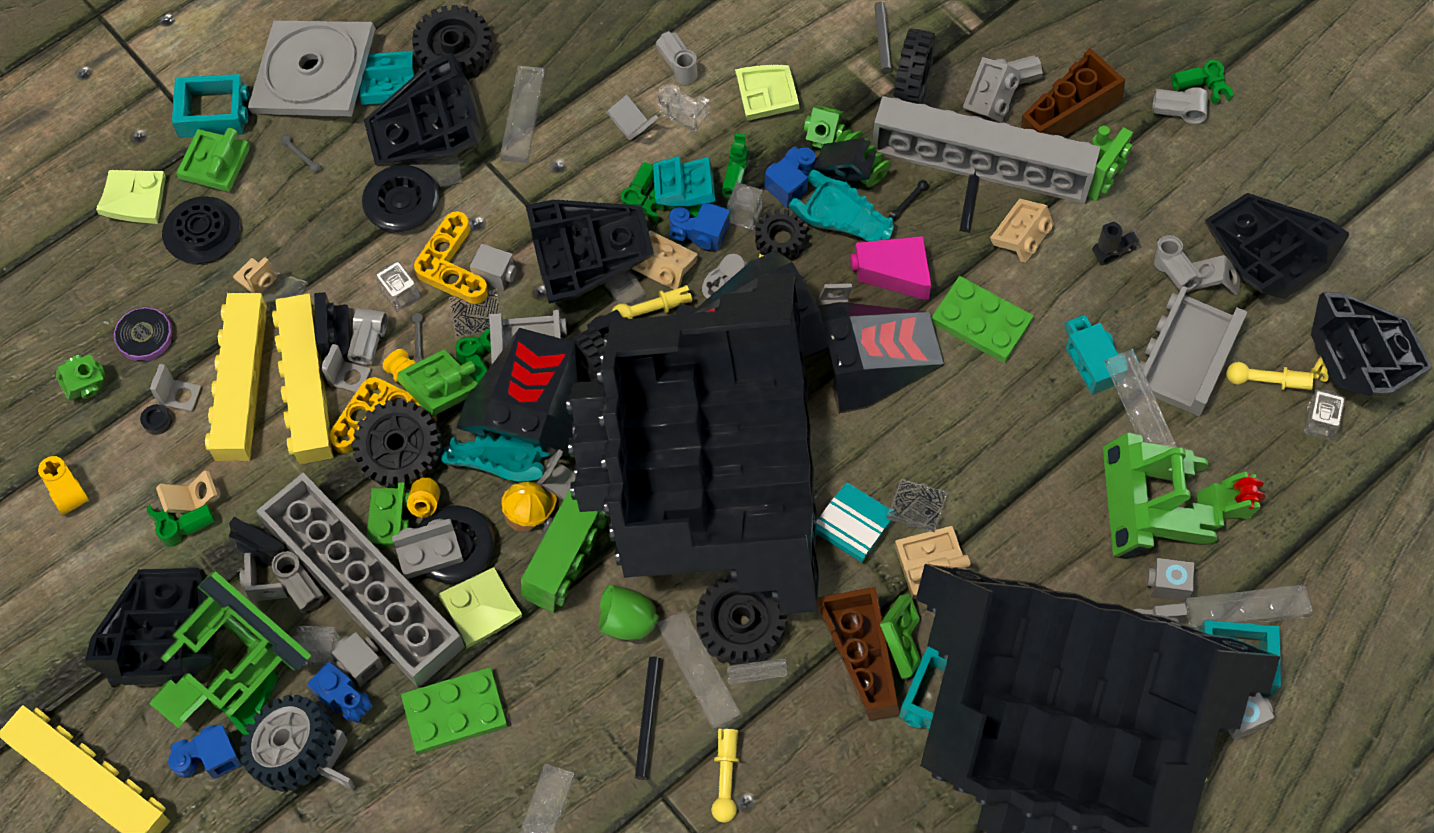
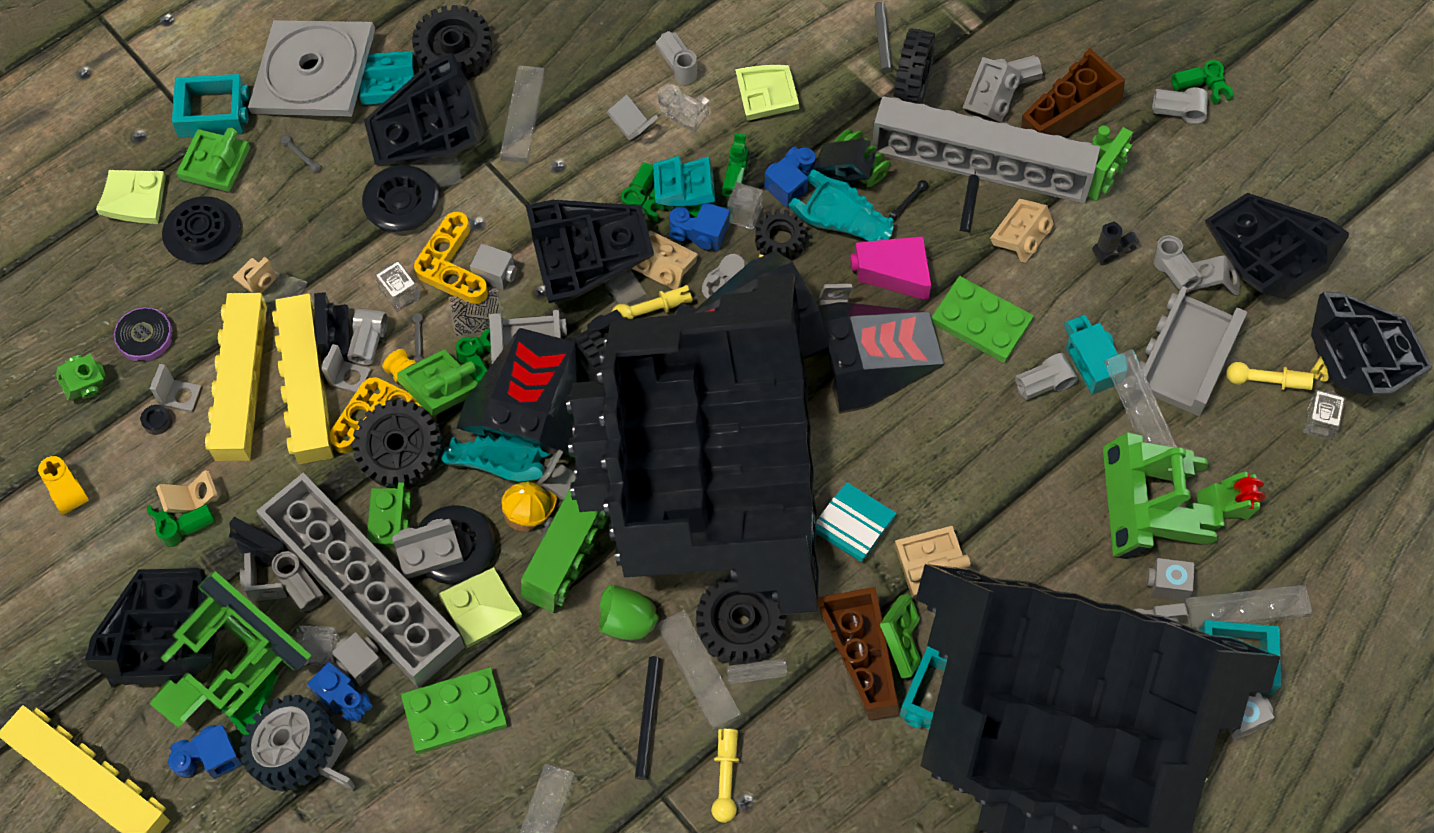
yellow brick [407,478,440,518] -> none
bright green brick [804,105,845,148] -> none
clear piece [887,479,948,533] -> none
none -> light grey piece [1015,353,1078,400]

